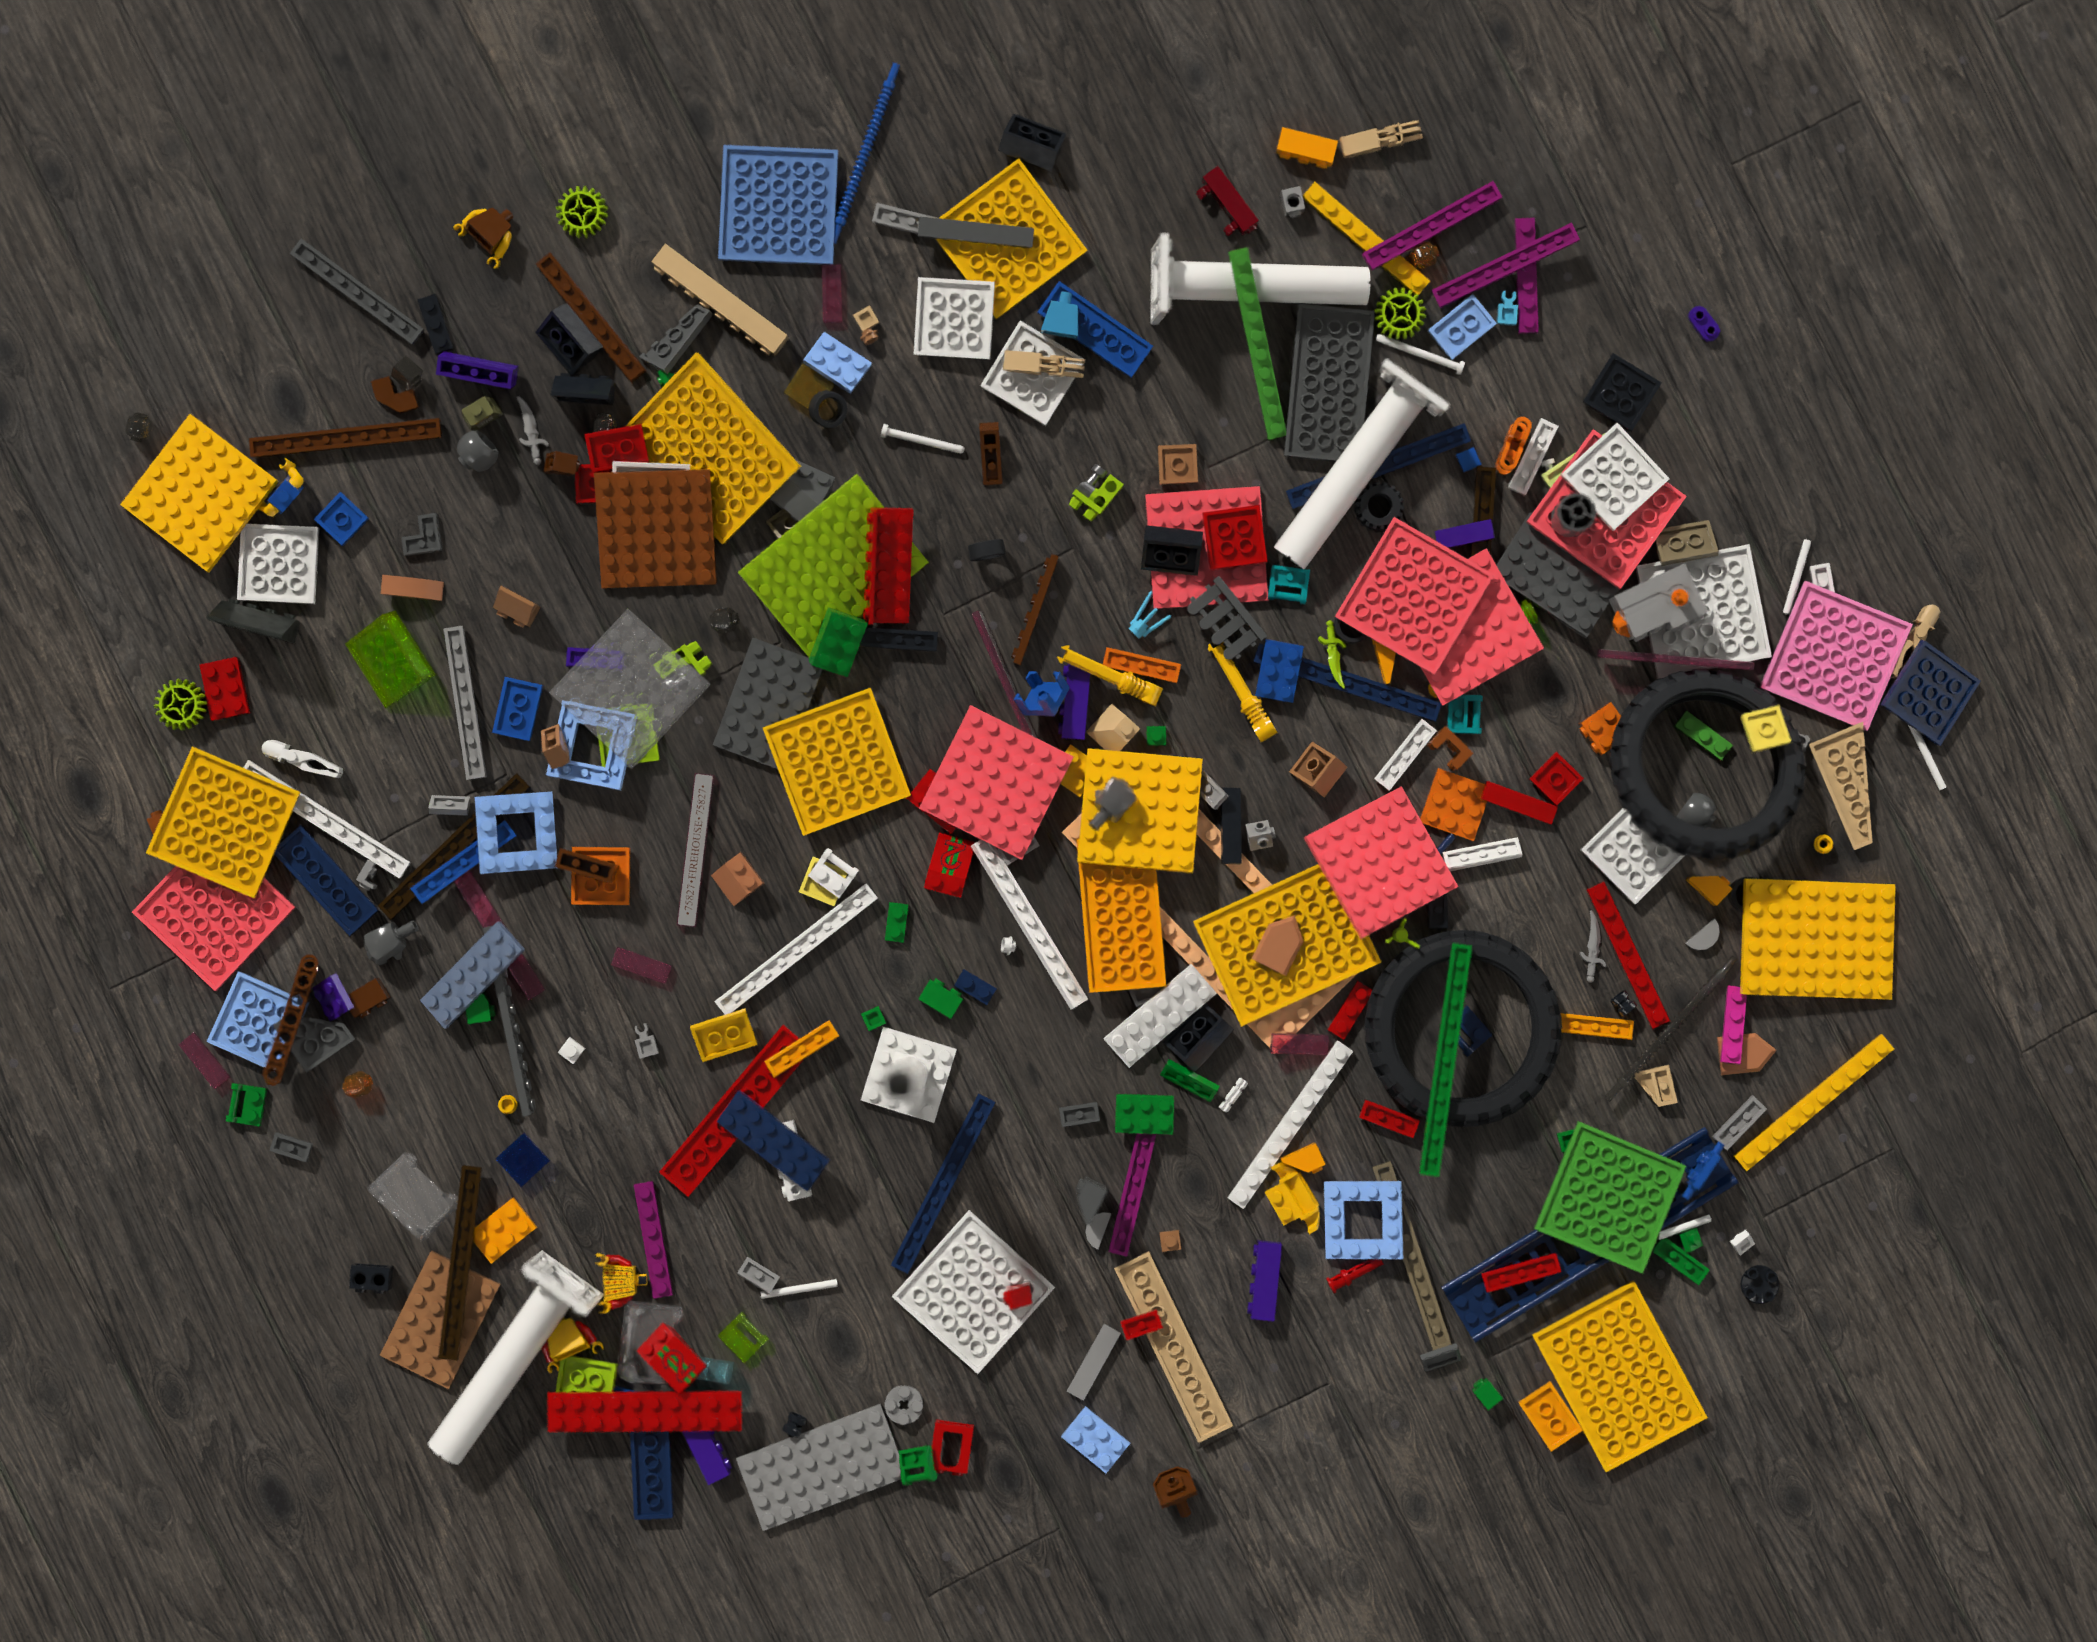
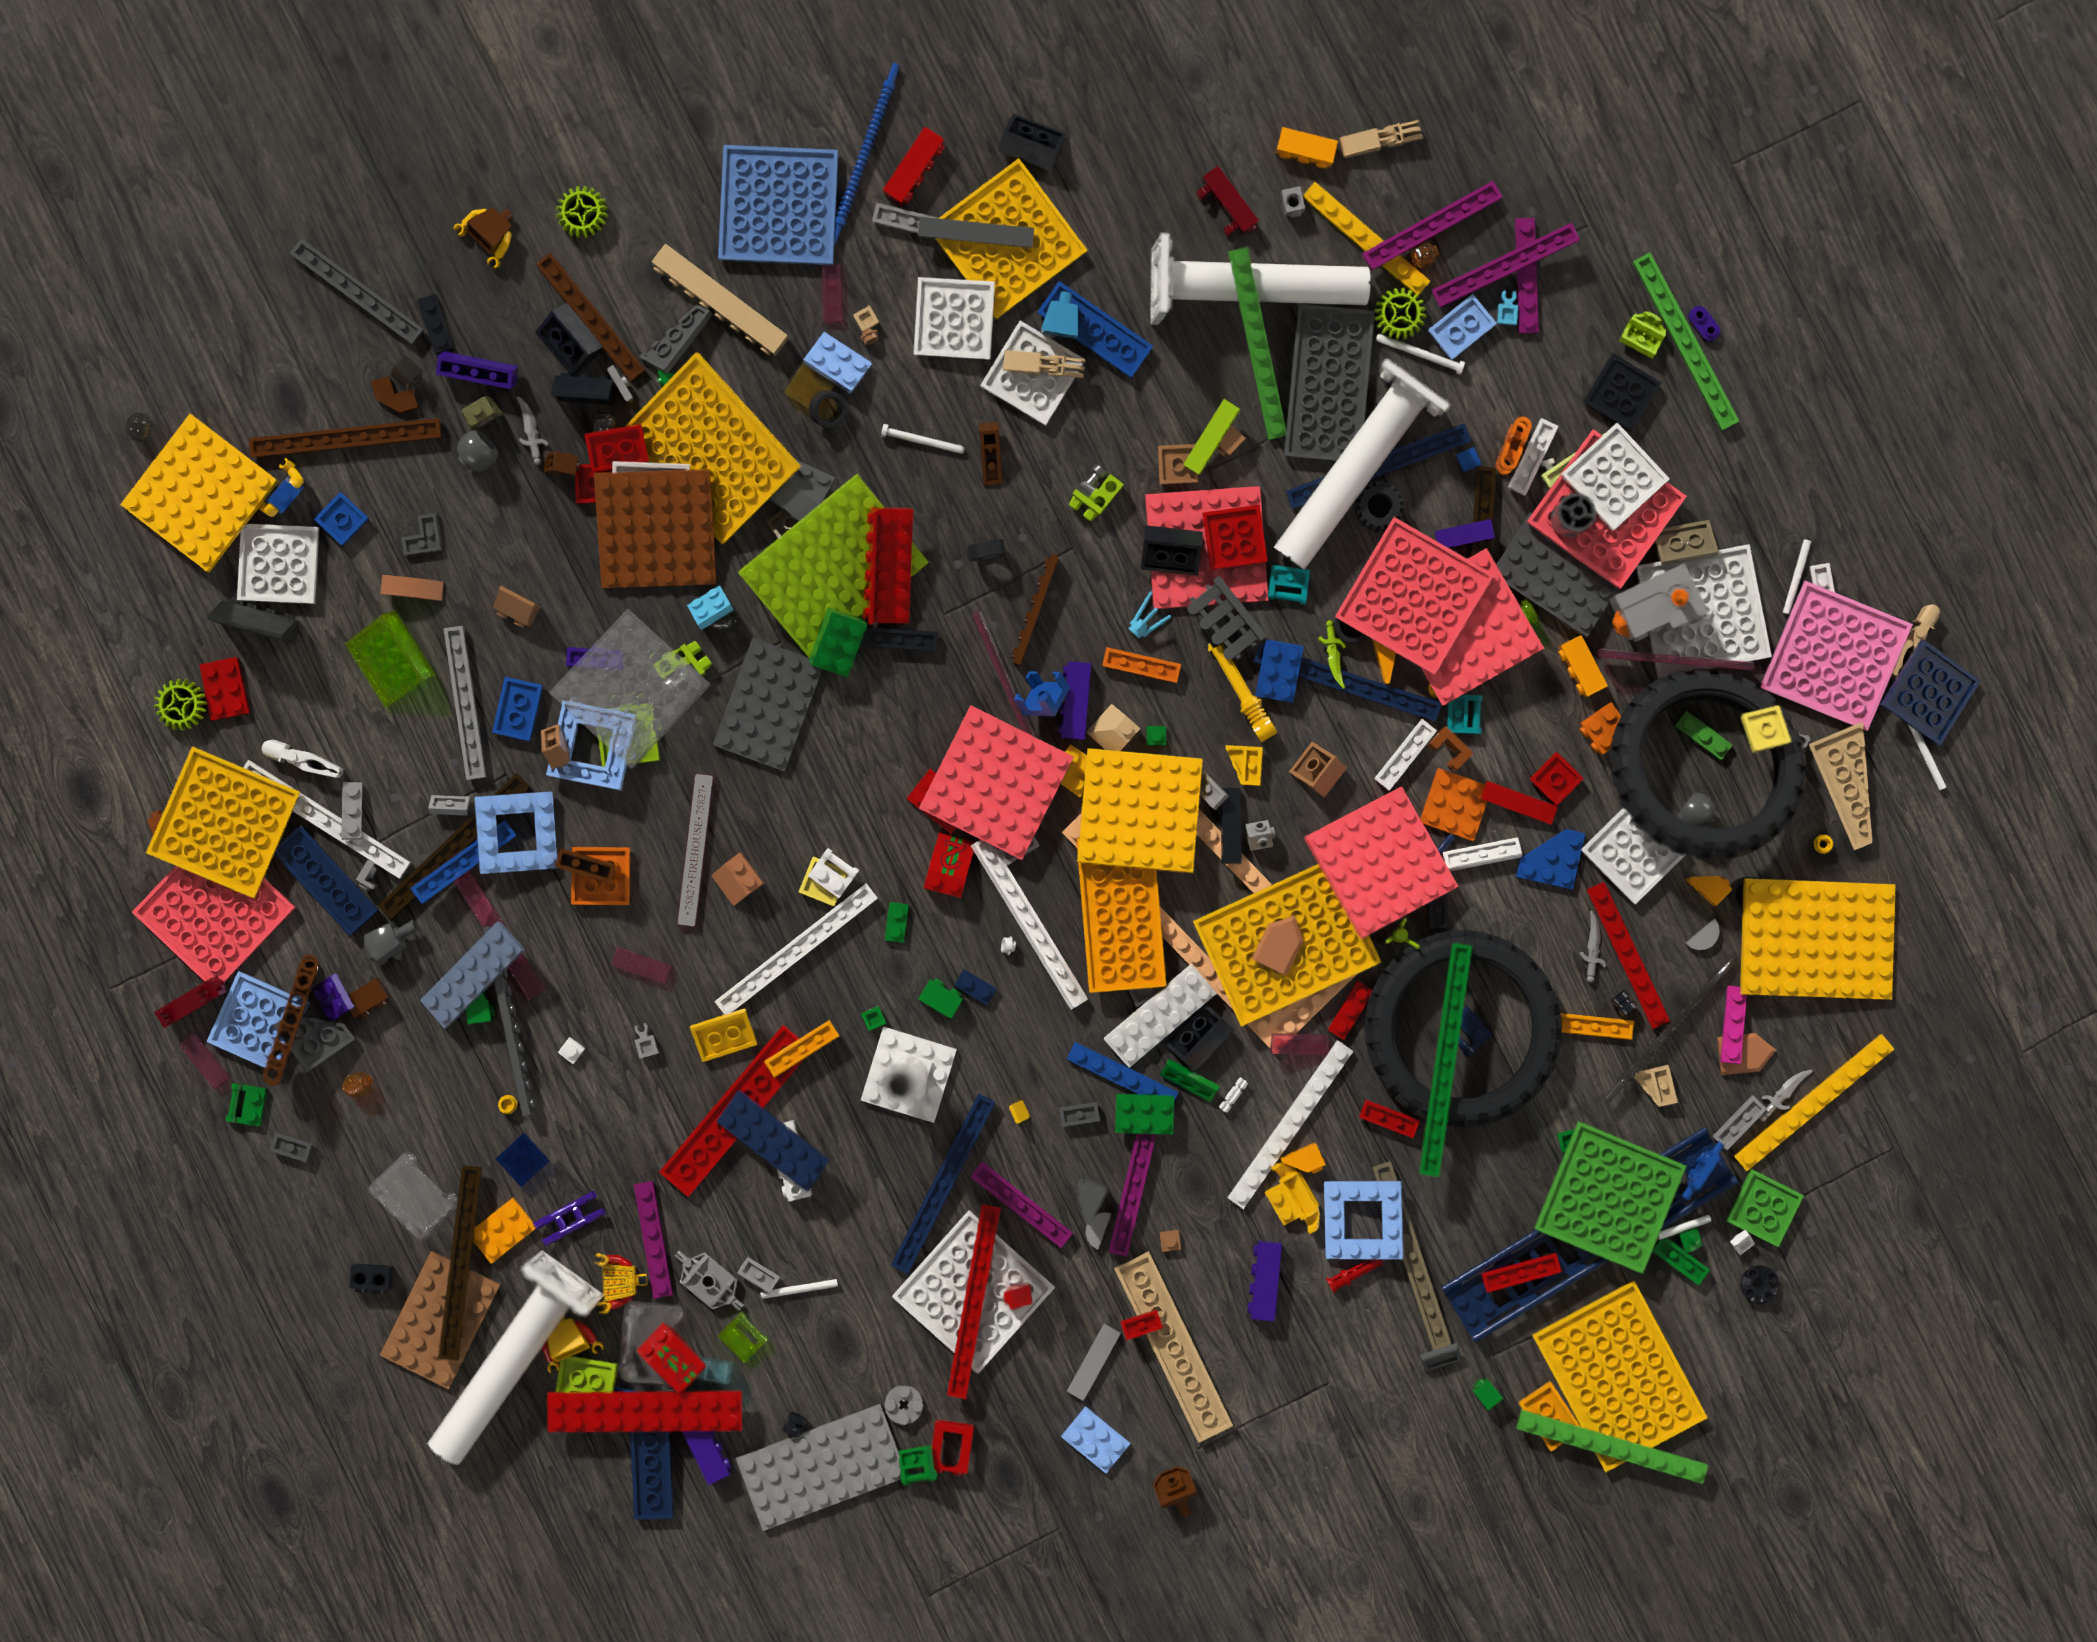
yellow plate [763,688,911,836] -> none
yellow piece [1057,645,1163,706] -> none
dark grey piece [1088,777,1137,831] -> none
none -> dark red brick [154,976,227,1028]
none -> light grey plate [341,782,362,840]
none -> dark purple piece [533,1191,606,1247]
none -> light grey plate [607,365,635,404]
none -> light grey plate [674,1250,744,1311]
none -> medium azure plate [687,586,734,630]
none -> red brick [883,127,945,206]
none -> red plate [947,1204,1001,1399]
none -> magenta plate [970,1161,1073,1248]
none -> yellow slope [1009,1100,1030,1124]
none -> blue plate [1067,1042,1179,1101]
none -> lime tile [1183,399,1241,475]
none -> medium nougat slope [1216,425,1246,457]
none -> yellow wing [1226,745,1263,786]
none -> blue plate [1516,829,1585,889]
none -> bright green plate [1516,1409,1708,1484]
none -> light orange brick [1558,635,1608,698]
none -> lime slope [1619,312,1666,359]
none -> bright green plate [1632,253,1739,431]
none -> bright green plate [1725,1169,1804,1247]
none -> light grey piece [1759,1070,1813,1121]

